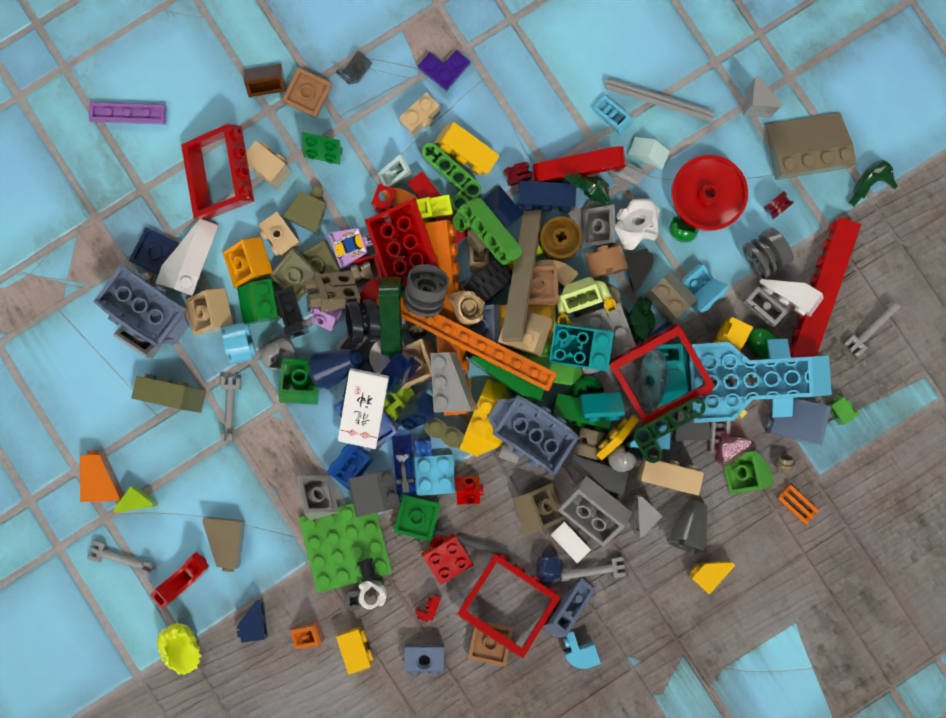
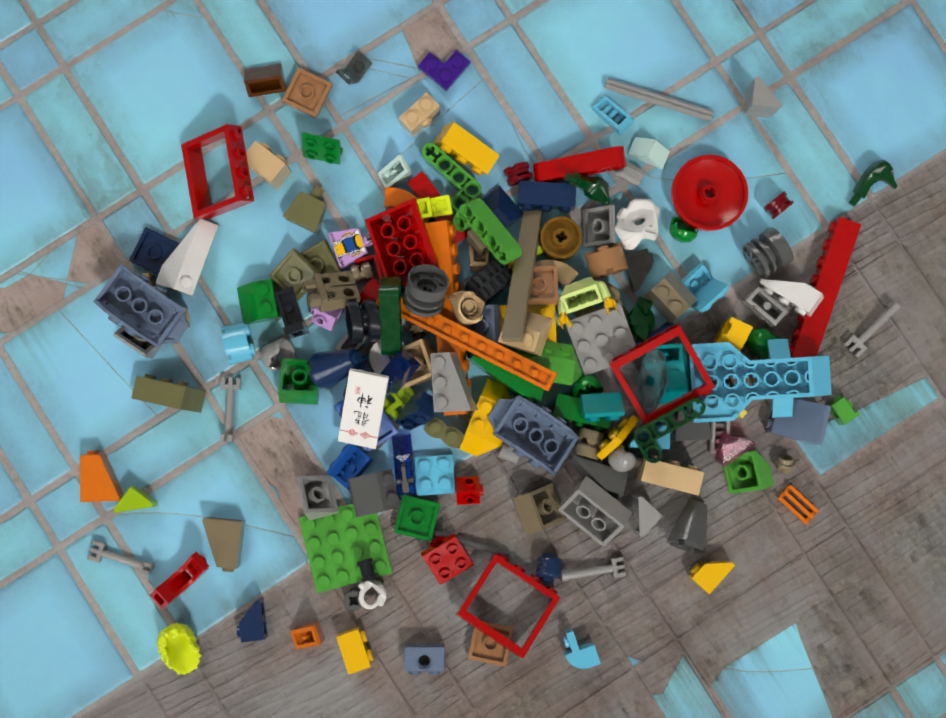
medium lavender tile [89,102,167,125] -> none
tan slope [185,288,233,336] -> none
light orange slope [222,237,273,288] -> none
tan brick [258,211,302,258] -> none
red bracket [371,184,396,213] -> none
red bracket [414,594,442,622] -> none
blue wheel [415,437,432,457] -> none
sand blue slope [543,578,595,638] -> none
teal slope [549,323,614,372] -> none
white tile [550,522,591,563] -> none
dark tan slope [765,113,857,180] -> none

